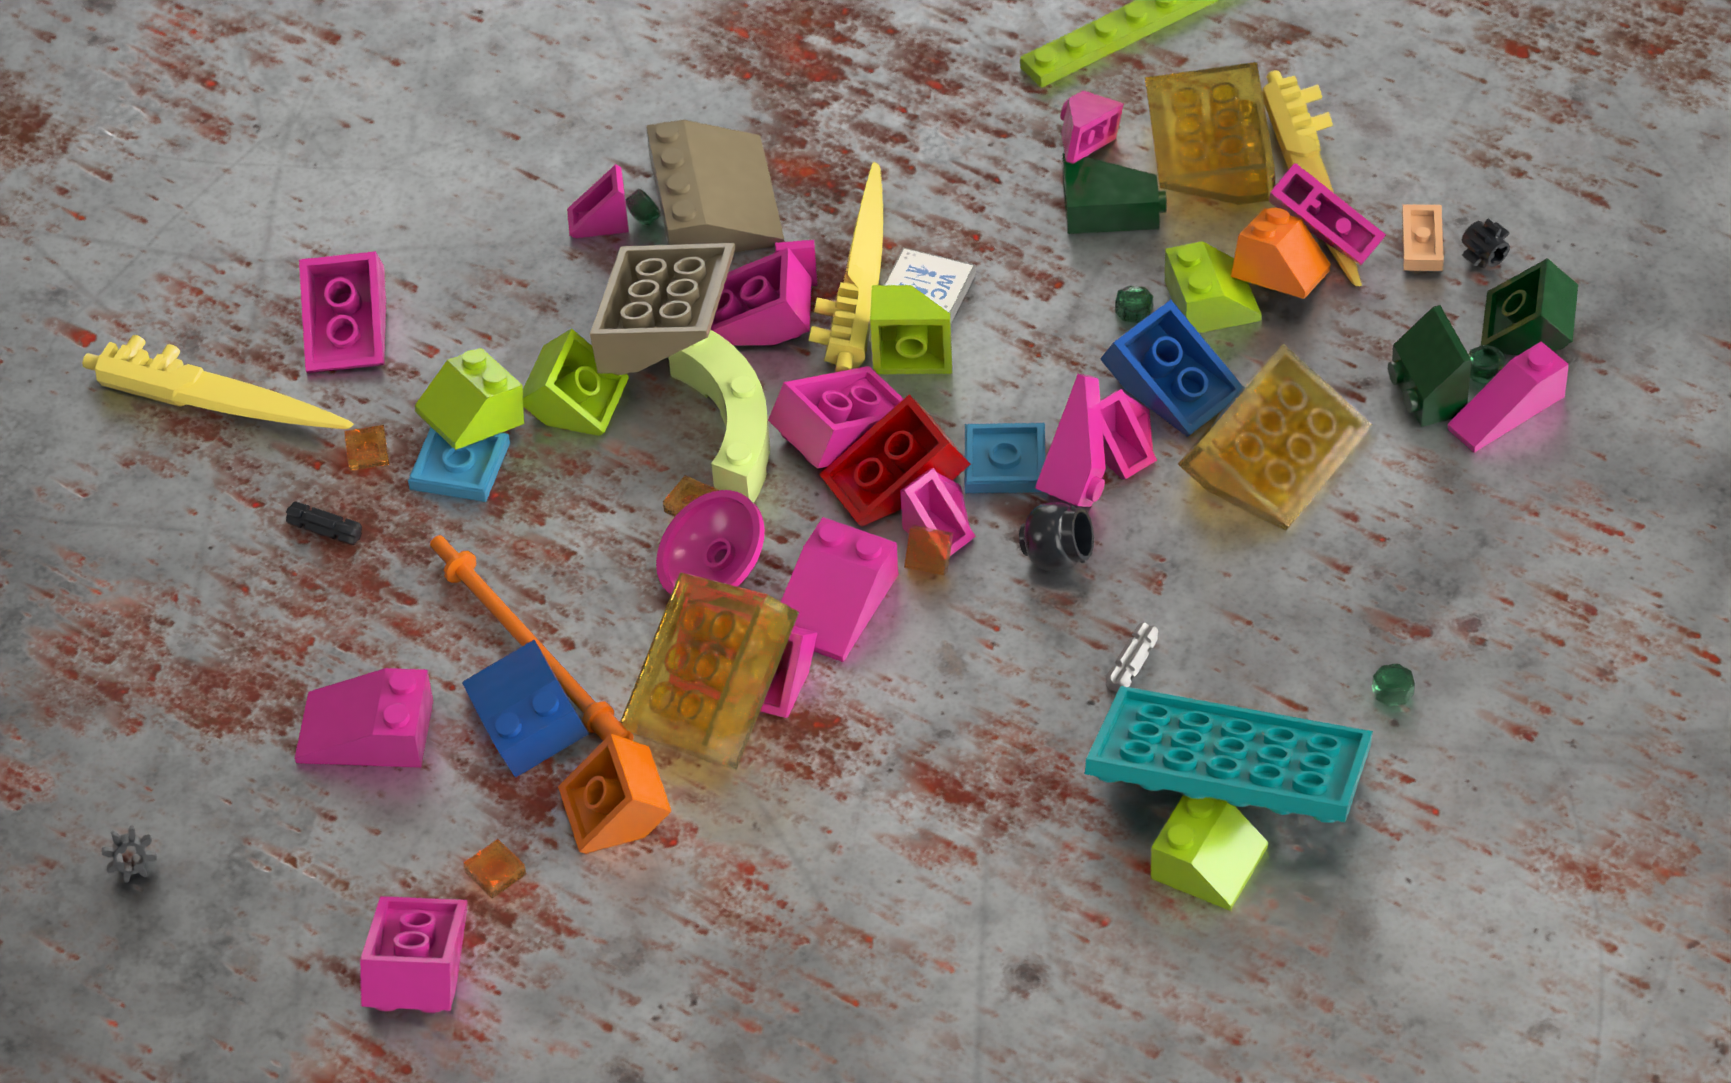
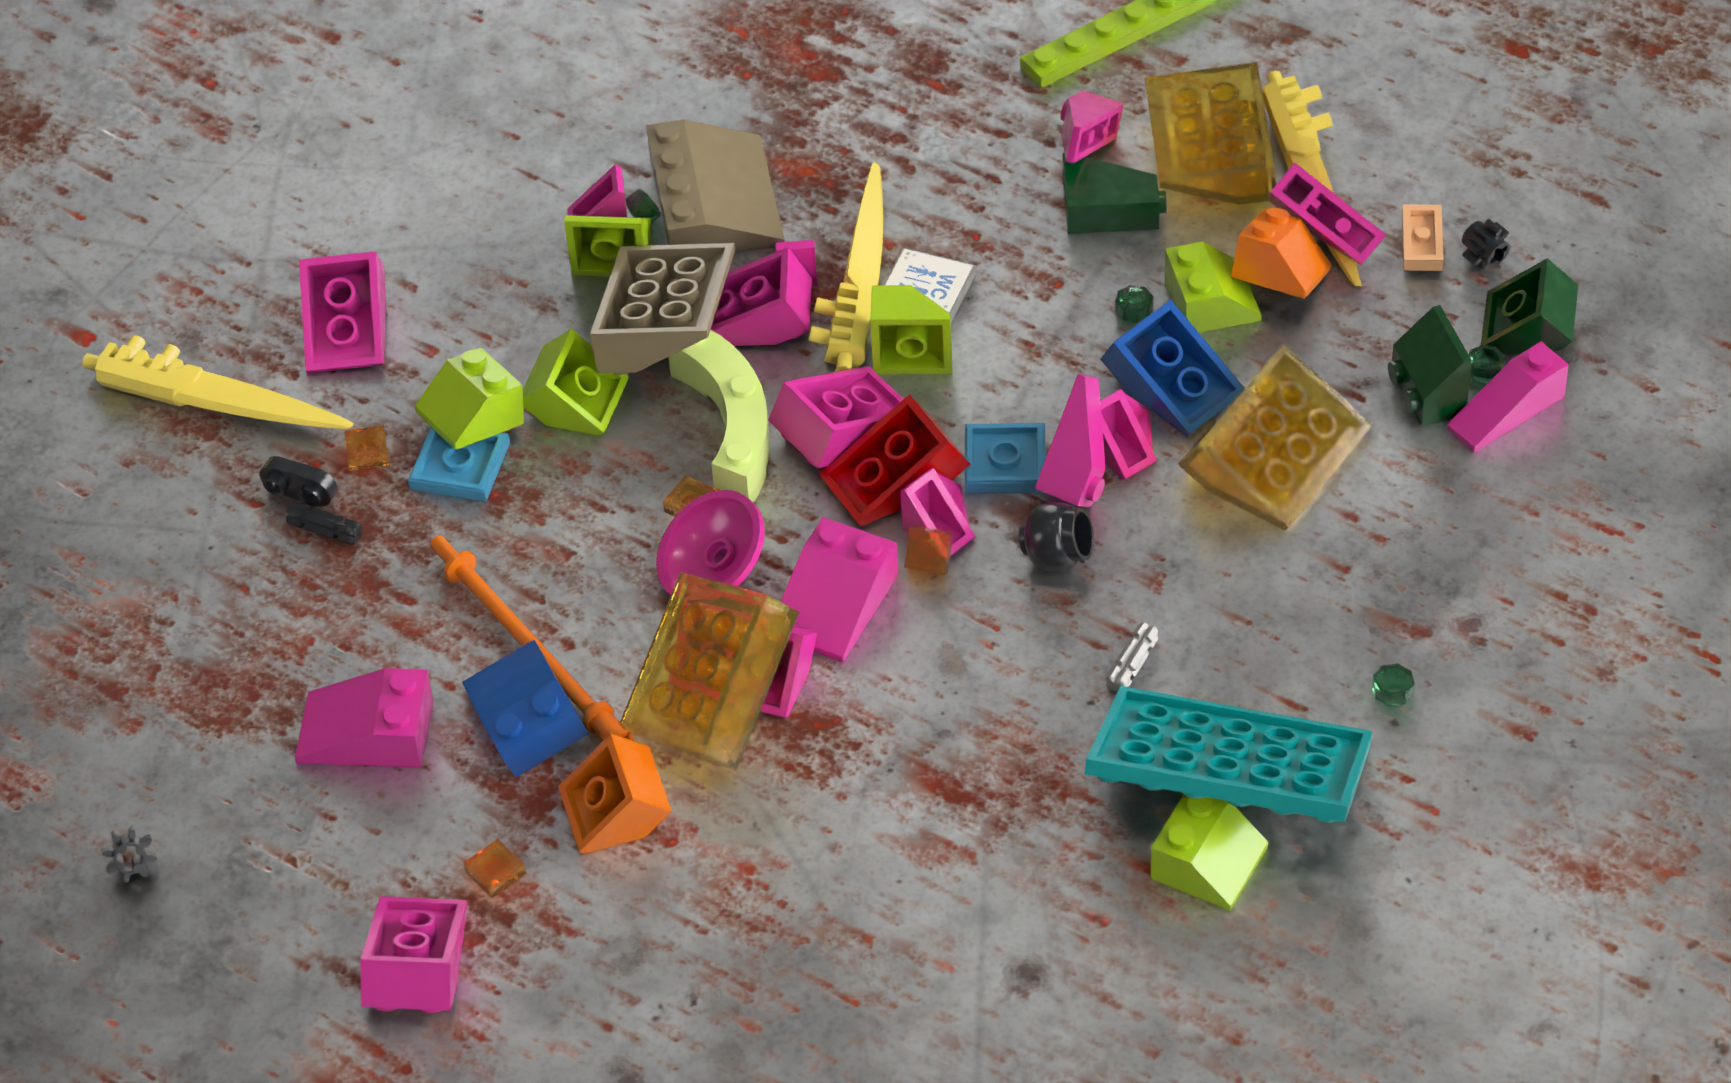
none -> black plate [259,456,338,507]
none -> lime slope [564,215,653,277]

